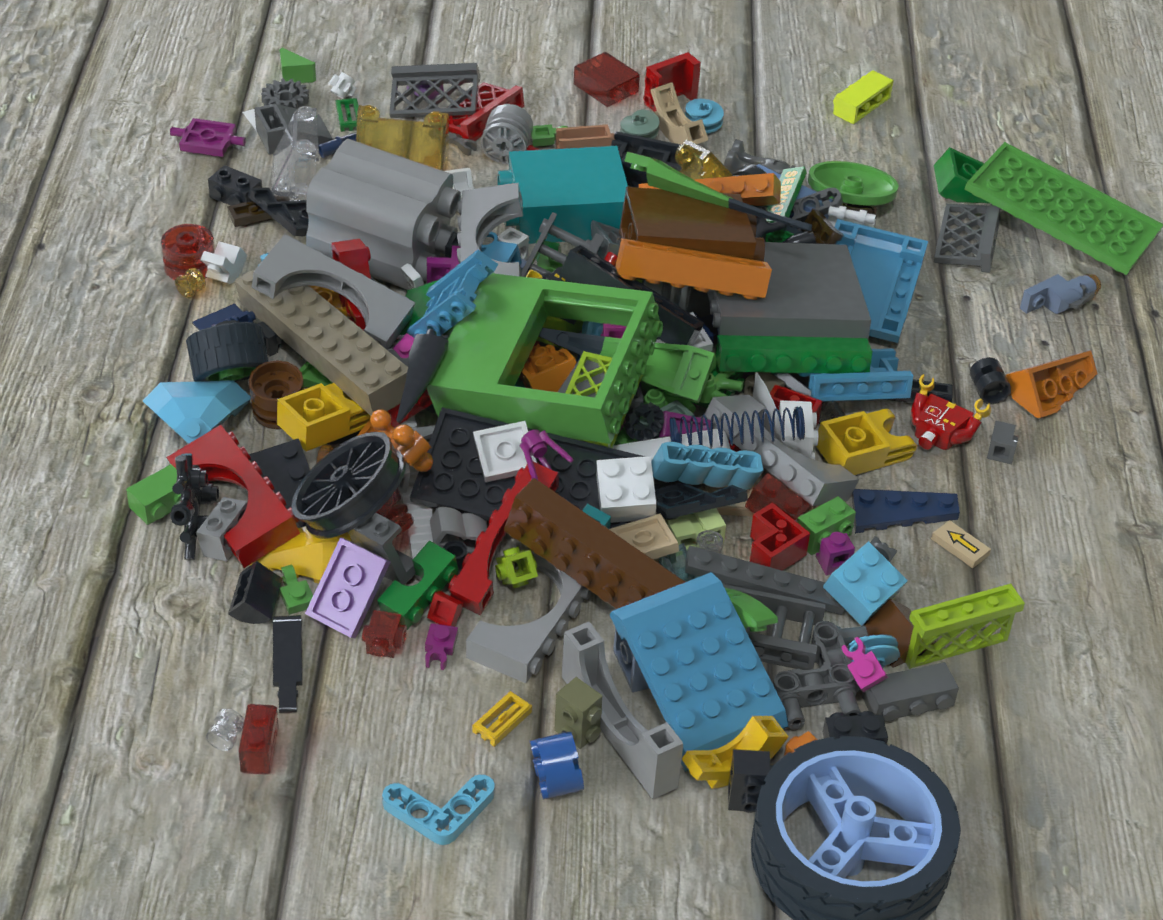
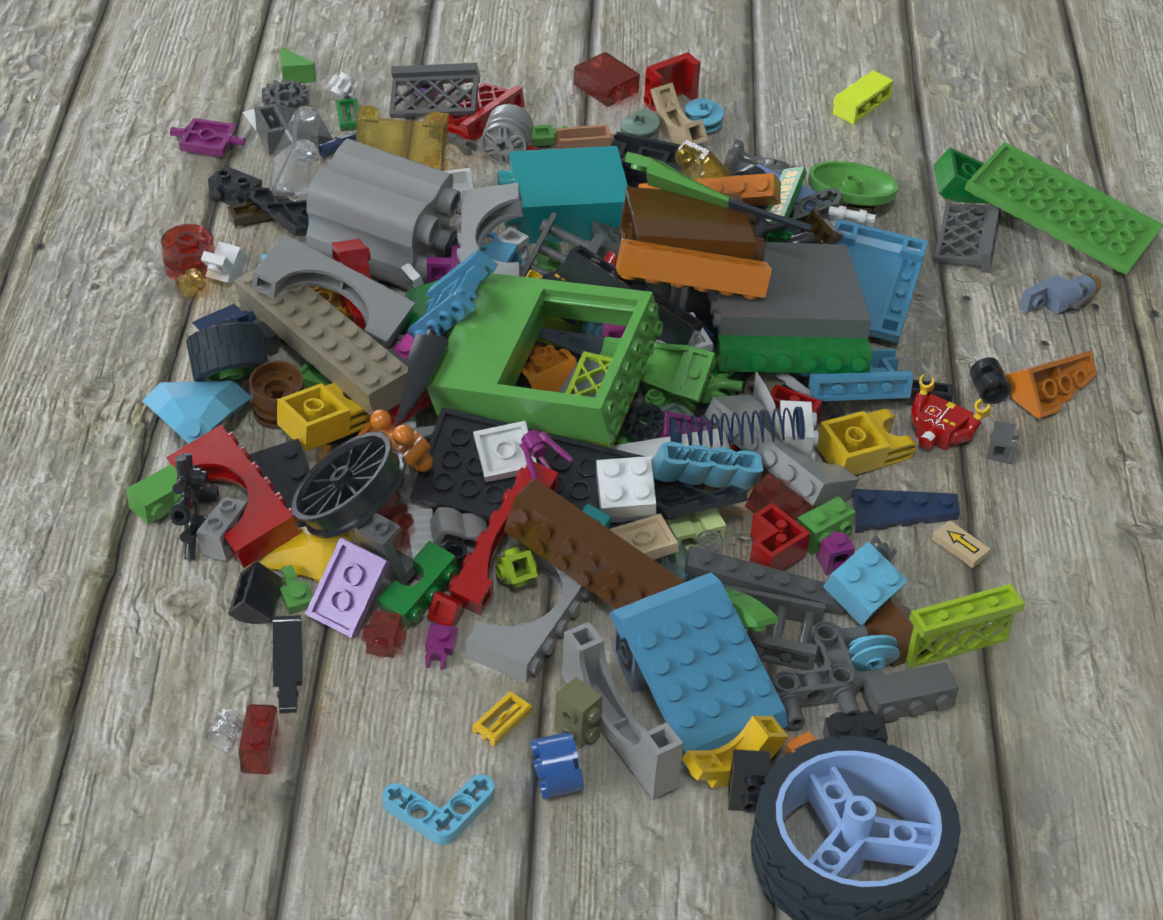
dark pink plate [842,637,888,692] -> none

